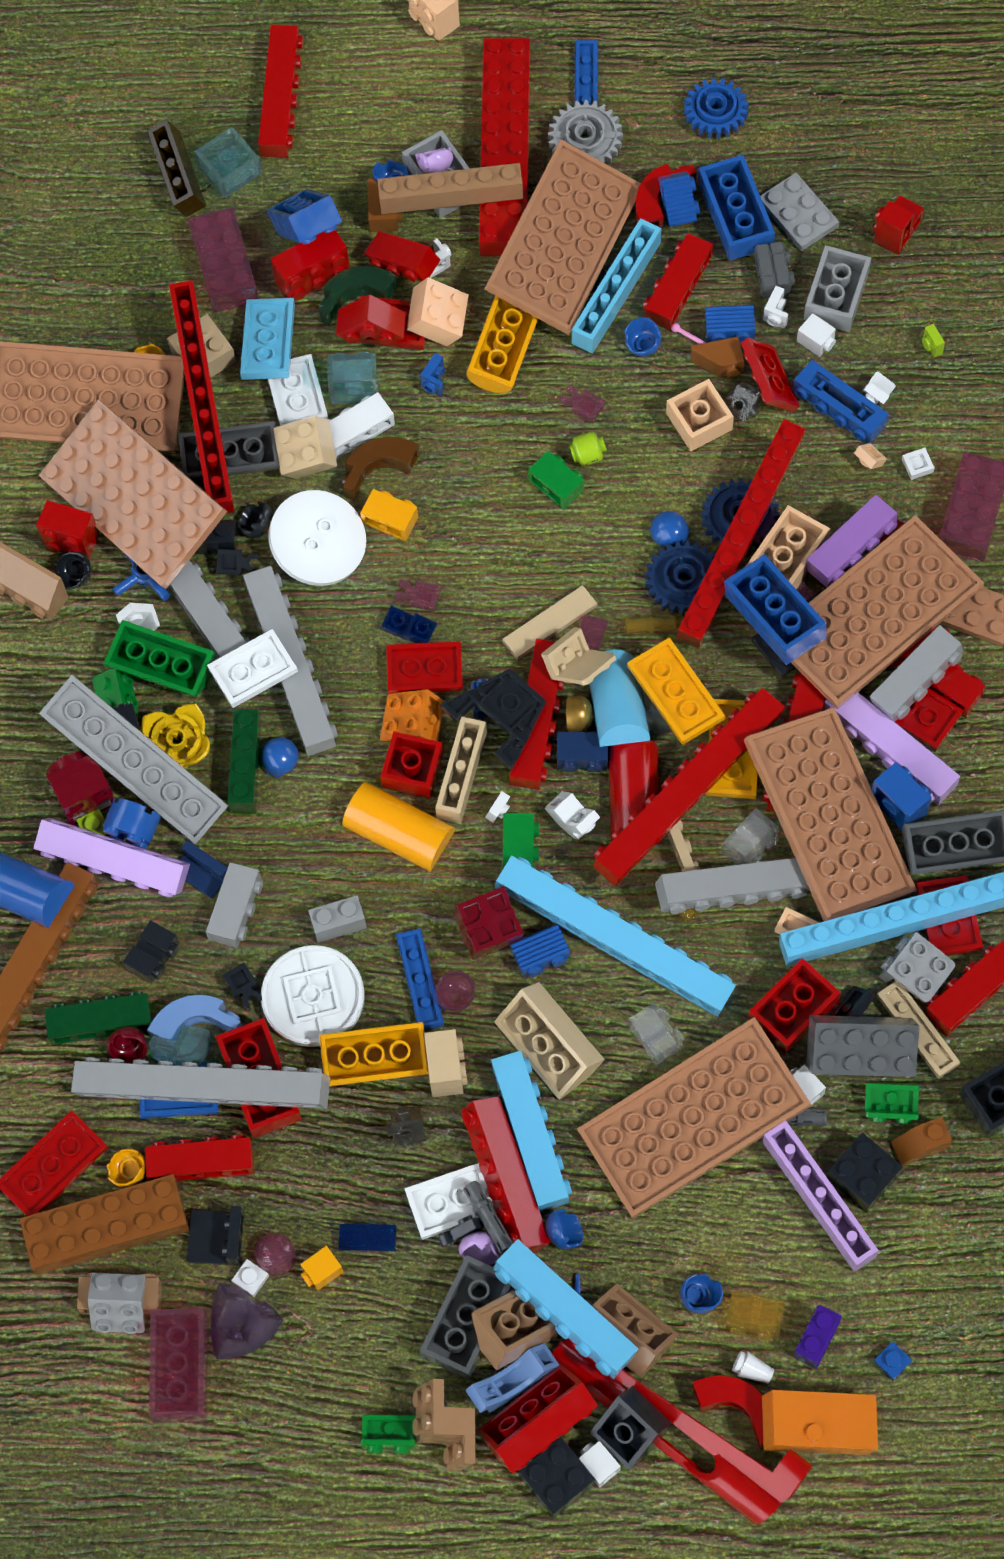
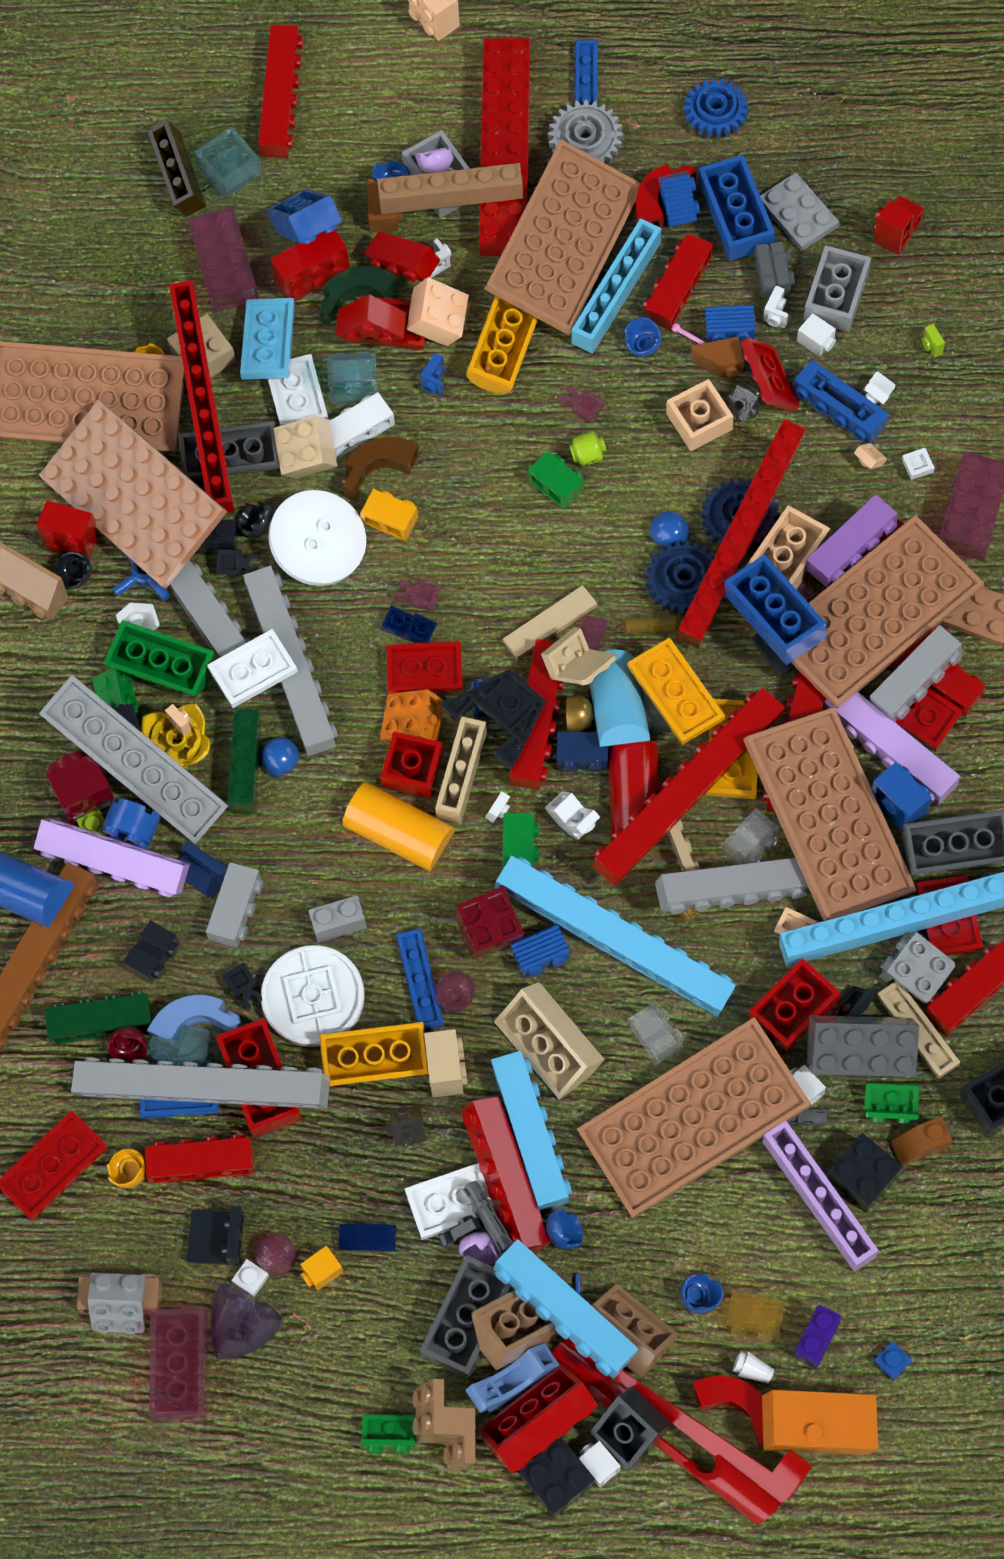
dark orange brick [19,1174,190,1275] -> none
none -> light nougat plate [165,704,192,737]

